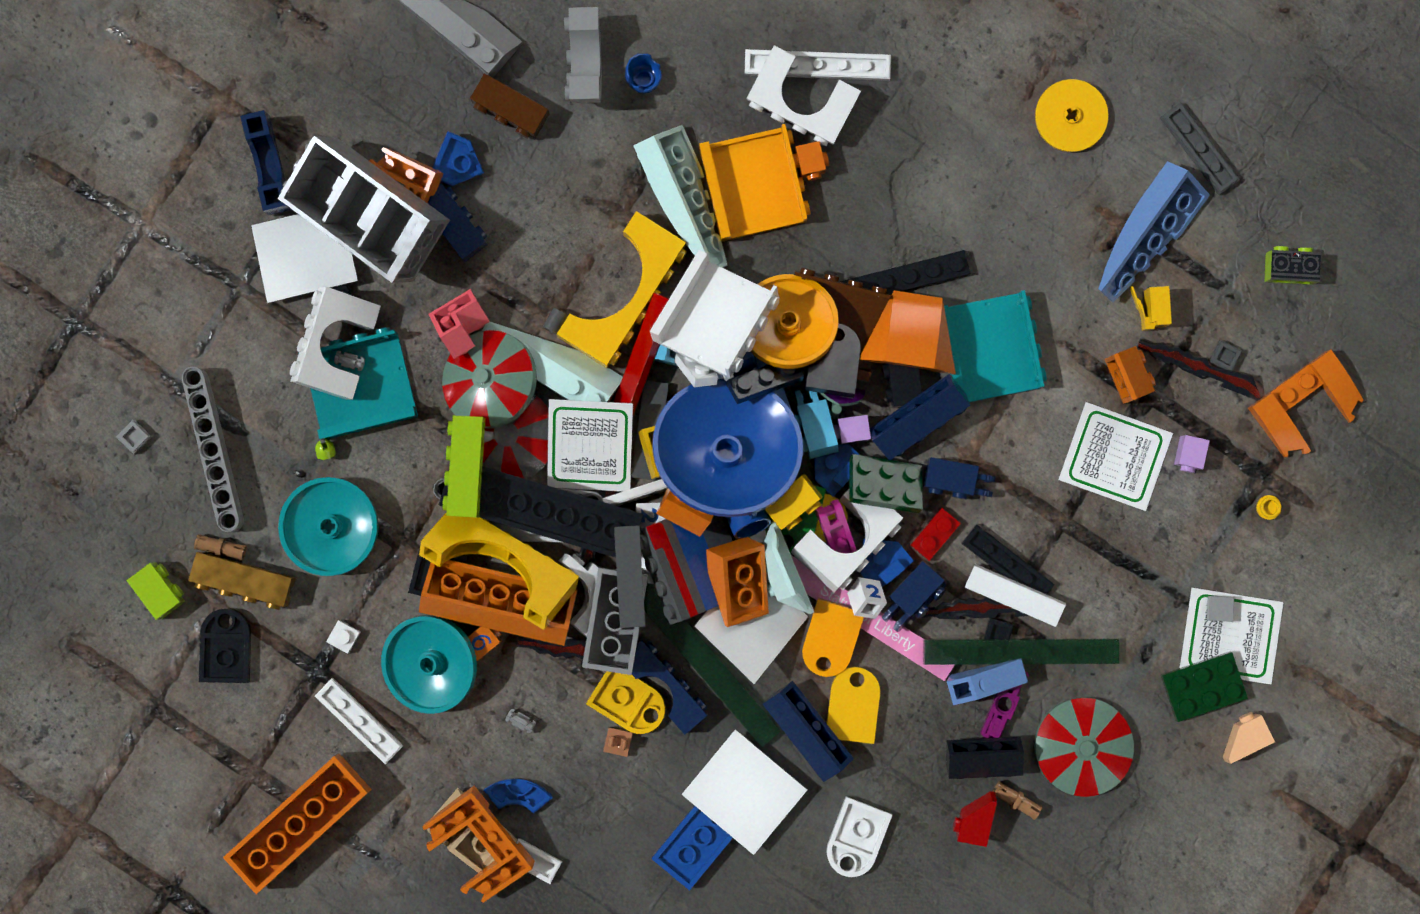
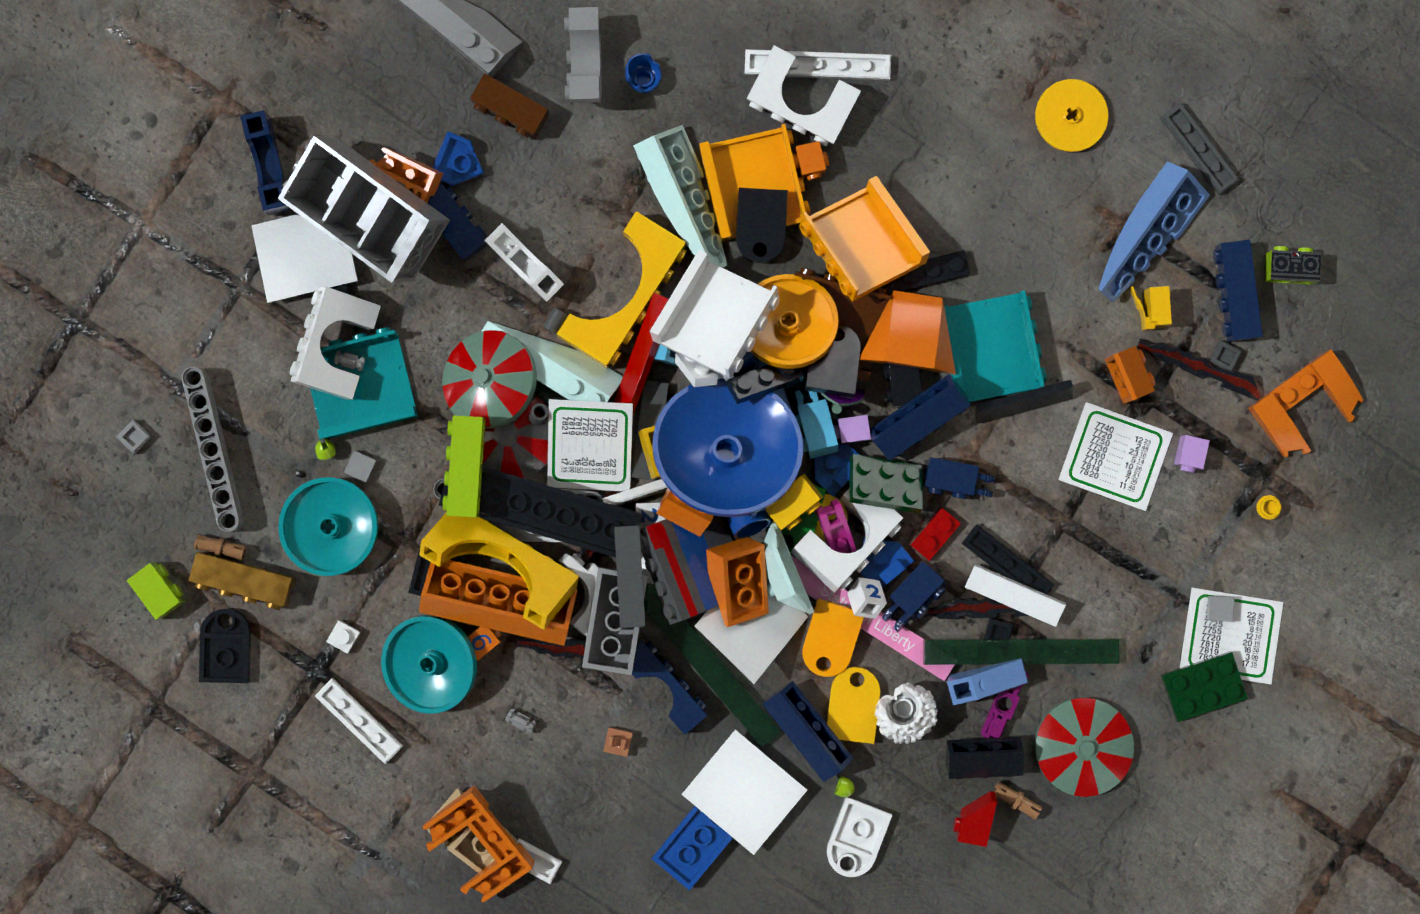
orange brick [223,753,372,894] -> none
coral brick [428,289,490,359] -> none
blue tile [484,778,553,813] -> none
yellow tile [586,671,665,734] -> none
light nougat slope [1223,712,1275,764] -> none
none -> light grey tile [344,450,377,483]
none -> white arch [484,223,564,301]
none -> dark grey hinge [528,403,548,425]
none -> black tile [736,188,788,263]
none -> light orange panel [799,176,930,302]
none -> lime hinge [834,776,854,798]
none -> white hair [874,683,938,744]
none -> black tile [976,380,1074,424]
none -> dark blue brick [1213,240,1263,342]

